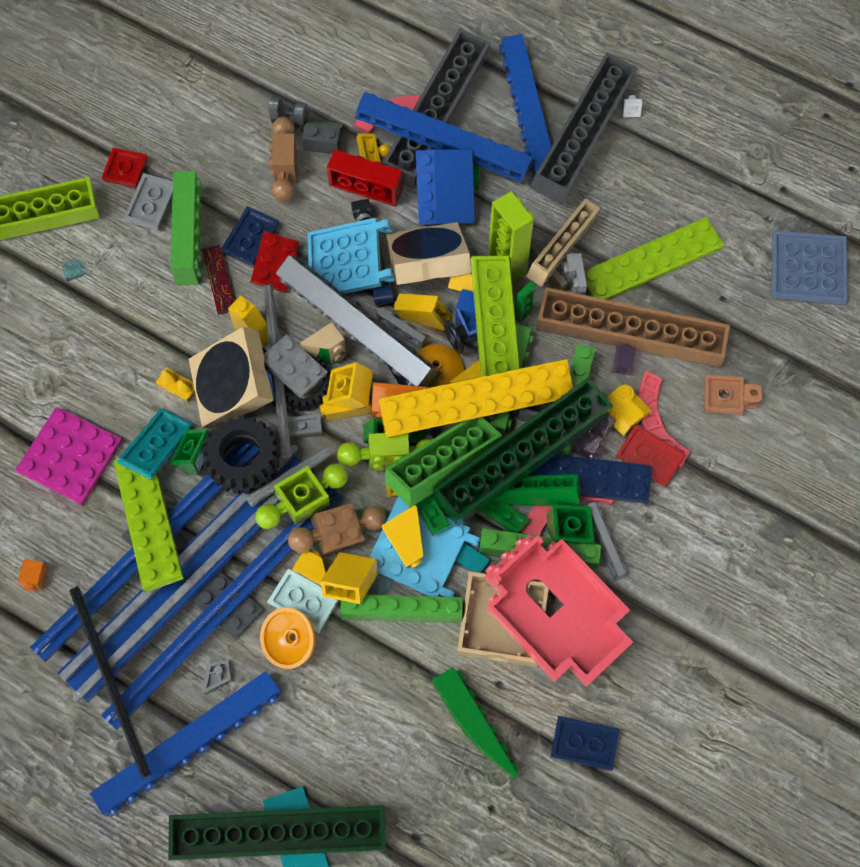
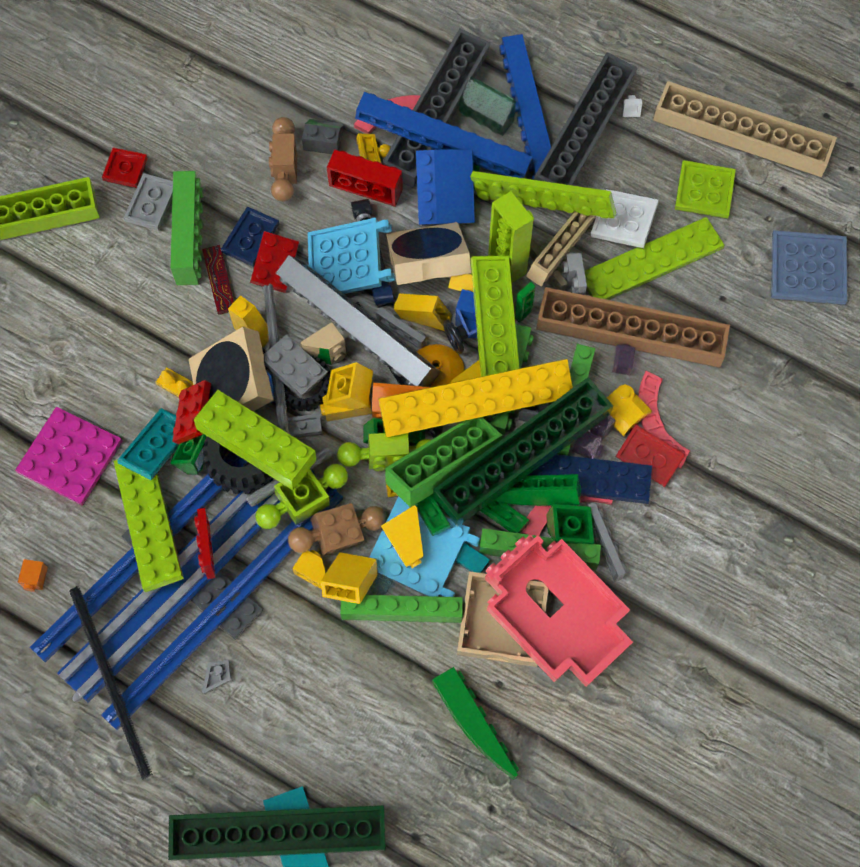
clear light blue tile [63,260,85,282] -> none
blue brick [89,671,282,817] -> none
light orange dish [260,607,315,669] -> none
light aqua plate [267,569,339,633] -> none
dark grey piece [269,96,309,132] -> none
dark blue plate [550,716,619,771] -> none
nougat plate [704,375,762,415] -> none
none -> red plate [172,380,211,444]
none -> lime brick [194,390,316,490]
none -> red plate [194,508,216,579]
none -> clear green slope [459,76,516,136]
none -> lime plate [470,171,617,219]
none -> white plate [591,189,658,248]
none -> tan brick [653,81,837,177]
none -> lime plate [674,160,736,219]

